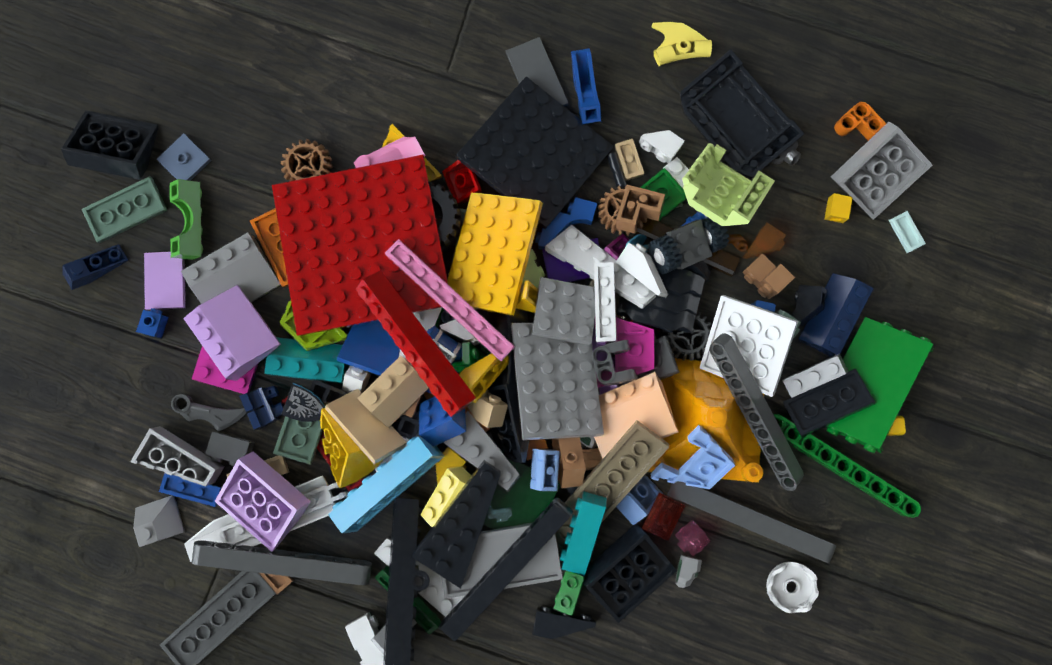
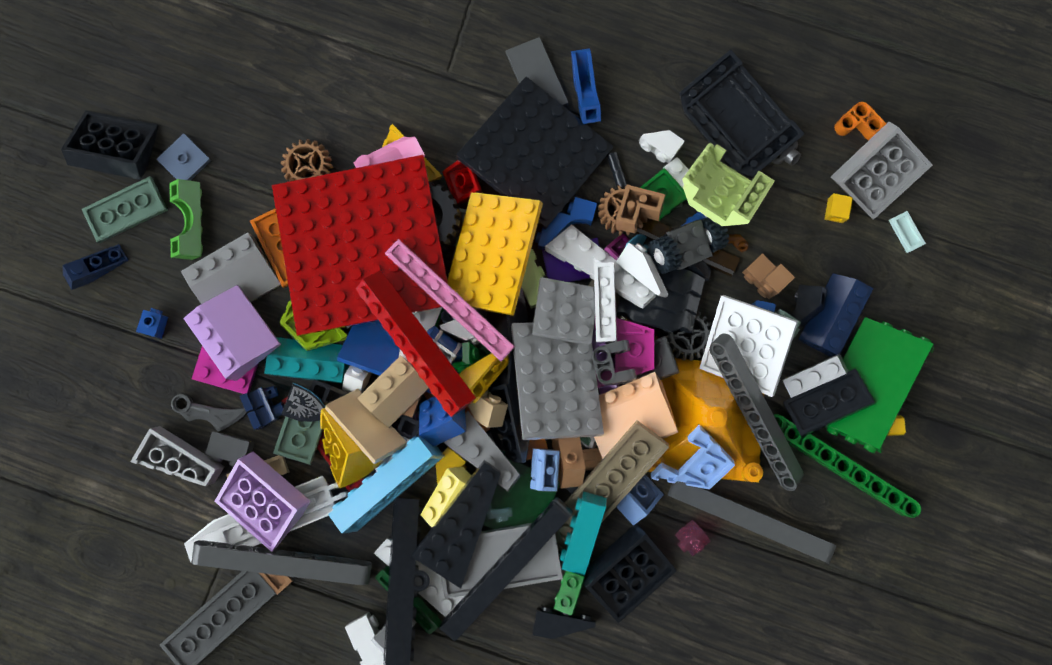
light grey slope [133,495,185,547] -> none
lavender tile [144,252,185,310] -> none
blue plate [159,473,222,507] -> none
yellow slope [516,280,538,313] -> none
tan plate [614,139,644,181] -> none
clear red tile [642,492,685,541] -> none
light yellow pin [652,22,712,66] -> none
light grey rock [676,555,702,588] -> none
clear orange slope [743,223,786,259] -> none
white plate [766,562,819,613] -> none

